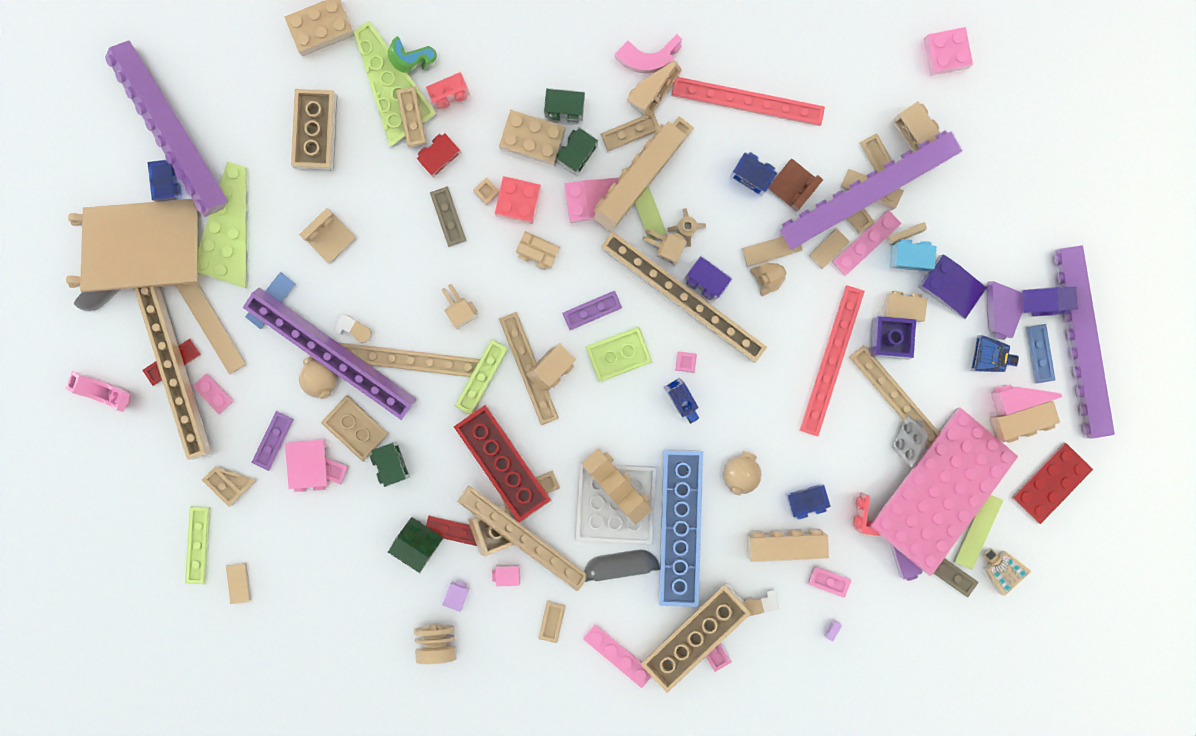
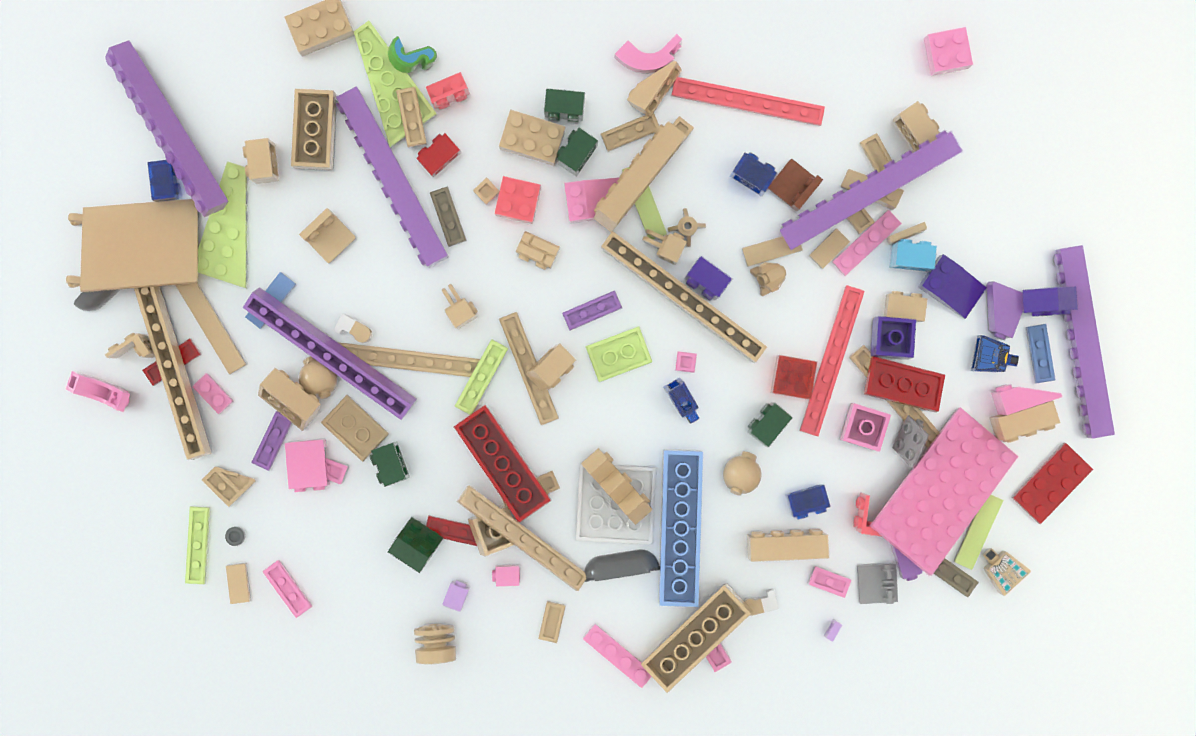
none -> tan bracket [105,333,155,359]
none -> dark grey tile [225,526,246,546]
none -> tan brick [243,138,279,184]
none -> tan brick [258,368,320,431]
none -> bright pink tile [262,560,312,618]
none -> medium lavender brick [336,86,449,268]
none -> dark green brick [747,402,793,448]
none -> clear red brick [770,355,817,400]
none -> bright pink brick [840,403,891,452]
none -> light grey hinge [858,564,898,604]
none -> red plate [864,356,945,412]

